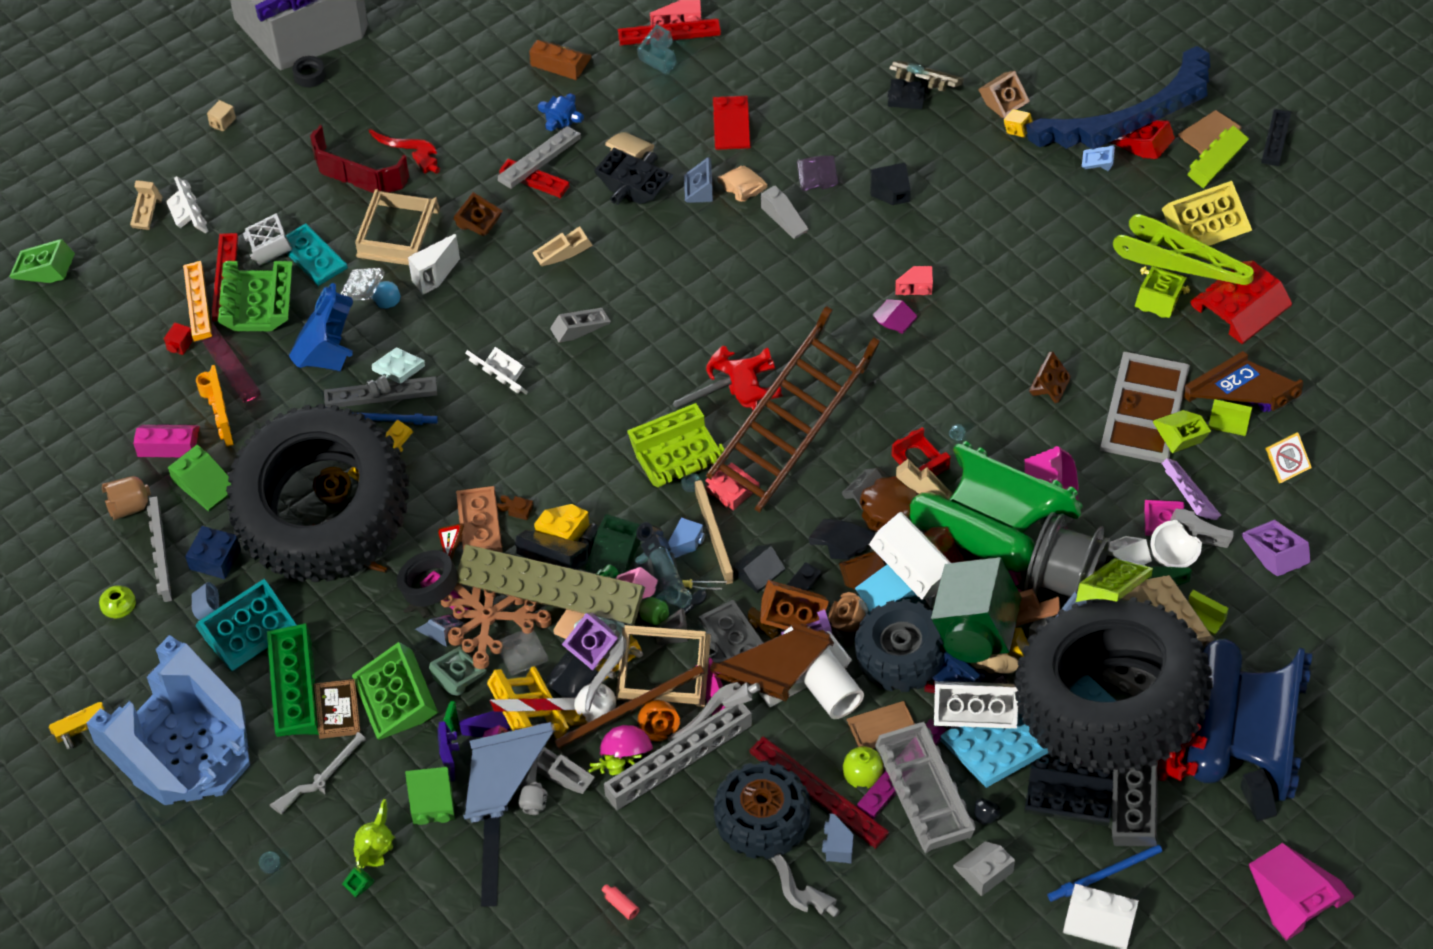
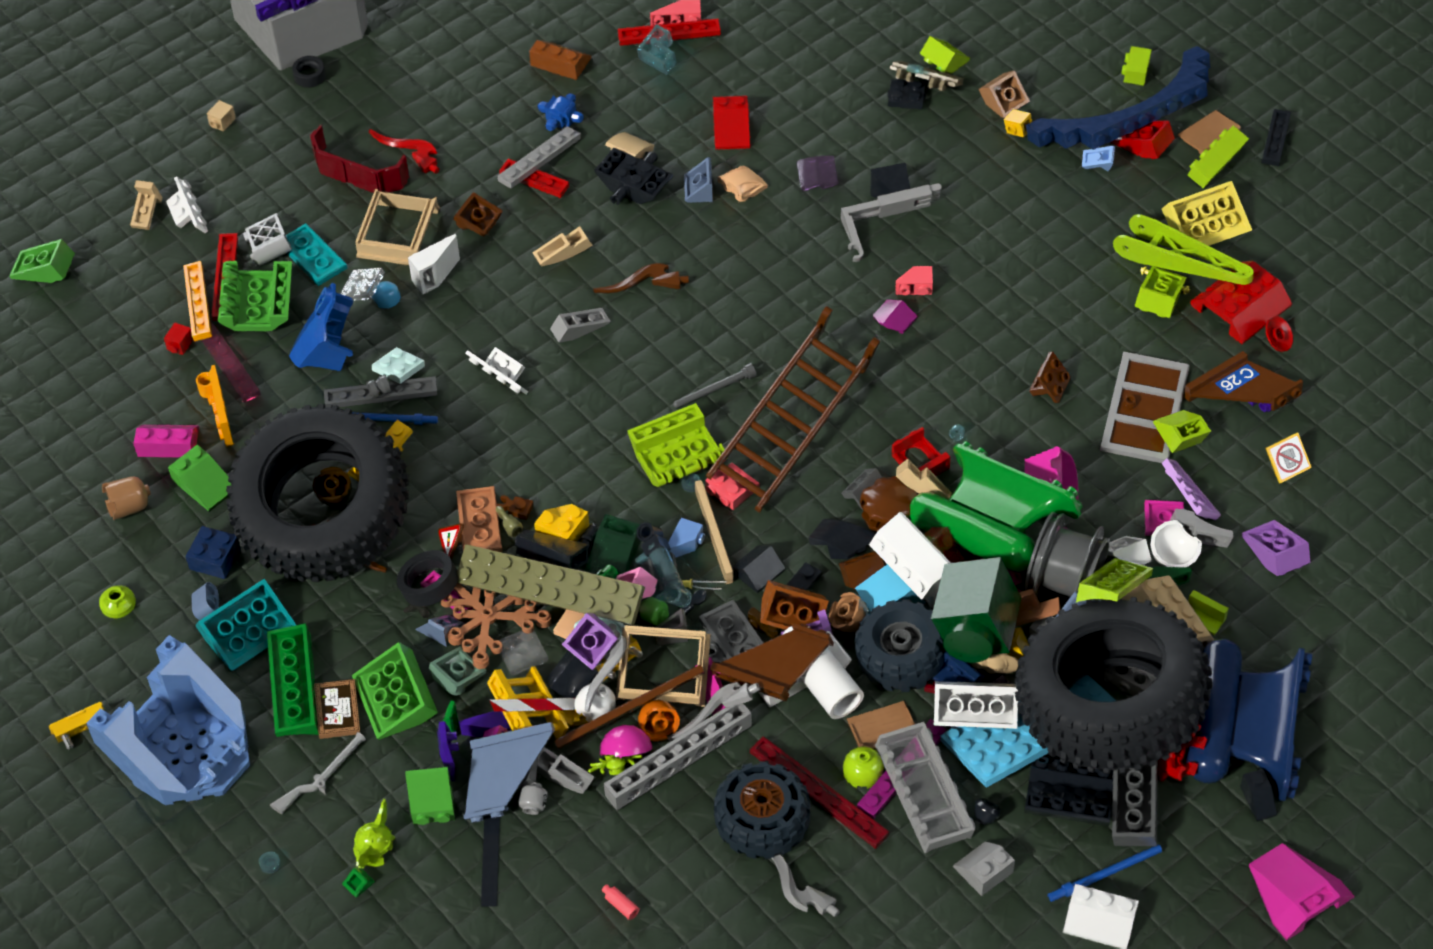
light grey plate [147,496,172,602] -> none
red animal [706,346,783,410] -> none
light grey slope [761,186,808,239] -> none
sand blue slope [822,814,853,863] -> none
lime panel [1208,399,1252,436] -> none
none -> olive piece [496,506,523,537]
none -> reddish brown piece [594,263,689,293]
none -> light grey hinge [840,184,942,262]
none -> lime slope [920,36,970,73]
none -> lime brick [1121,46,1152,86]
none -> red dish [1266,316,1293,352]

